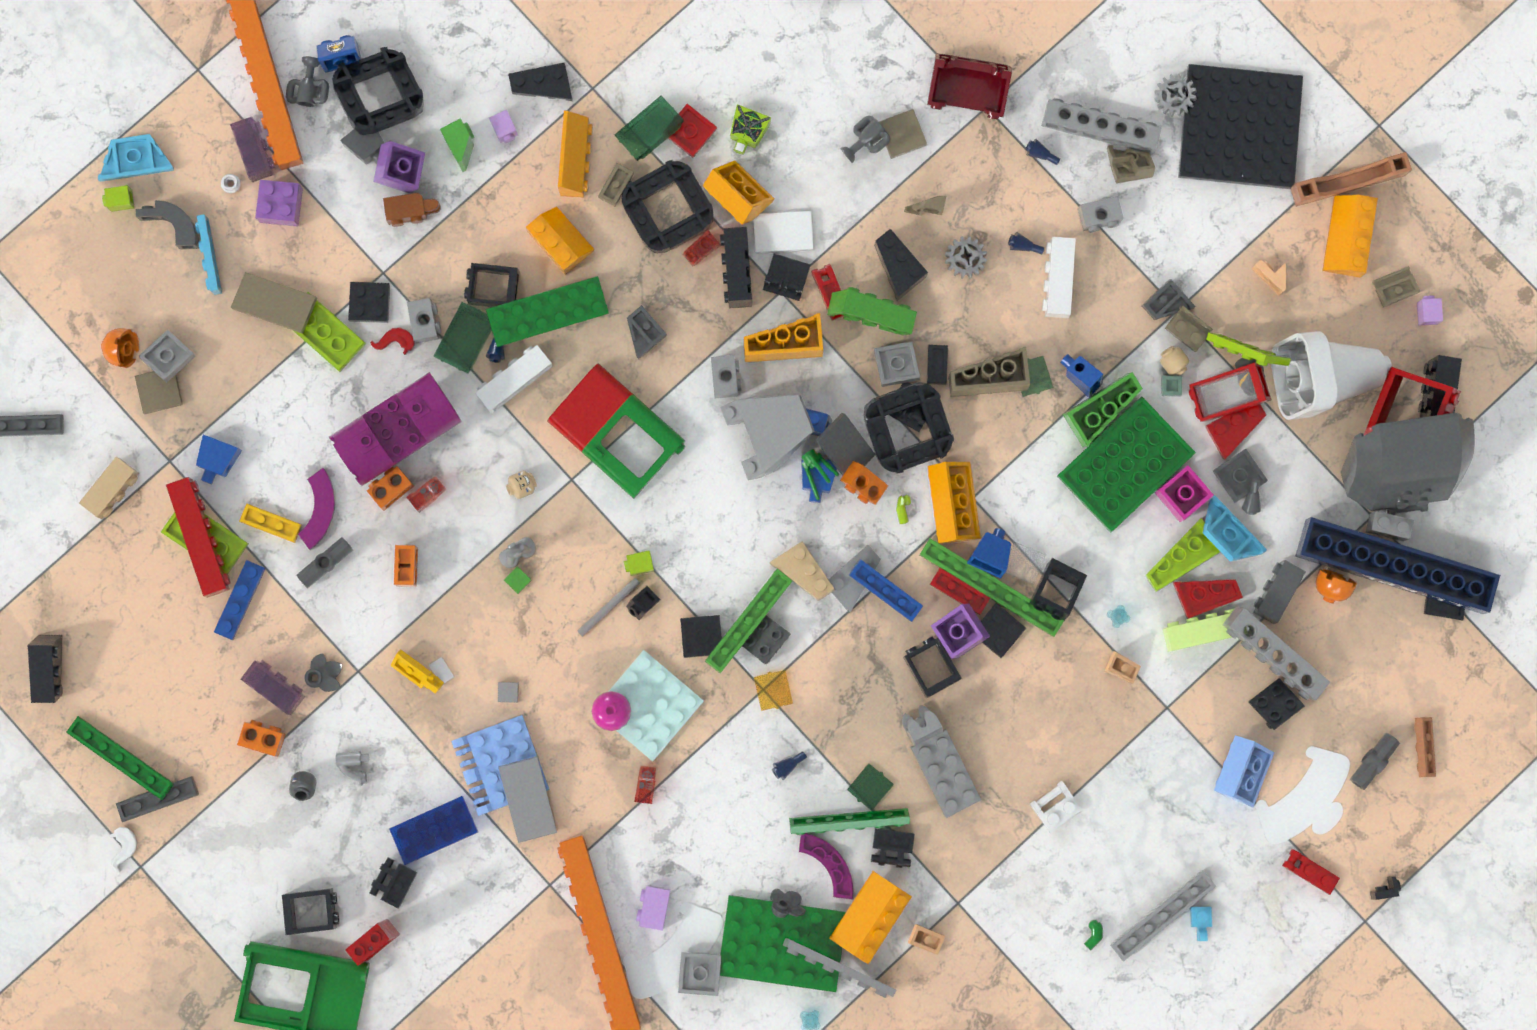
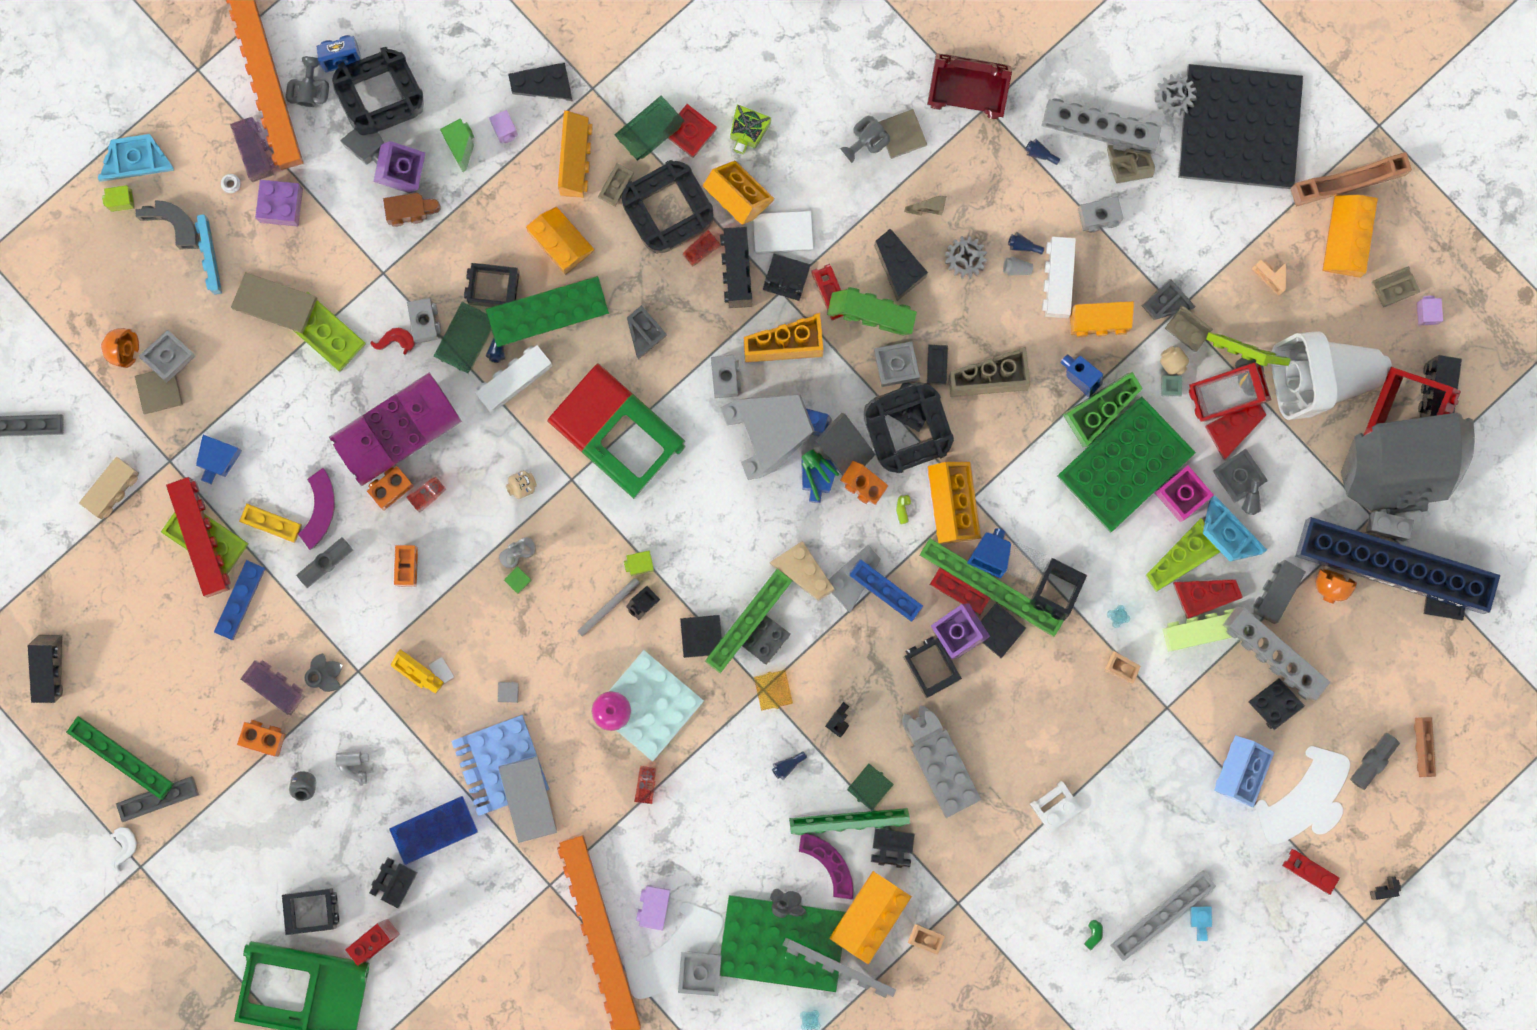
black plate [348,282,390,323] -> none
clear green piece [1021,356,1053,397] -> none
none -> black bracket [825,702,850,738]
none -> light grey cone [1003,256,1033,276]
none -> light orange slope [1070,301,1134,338]

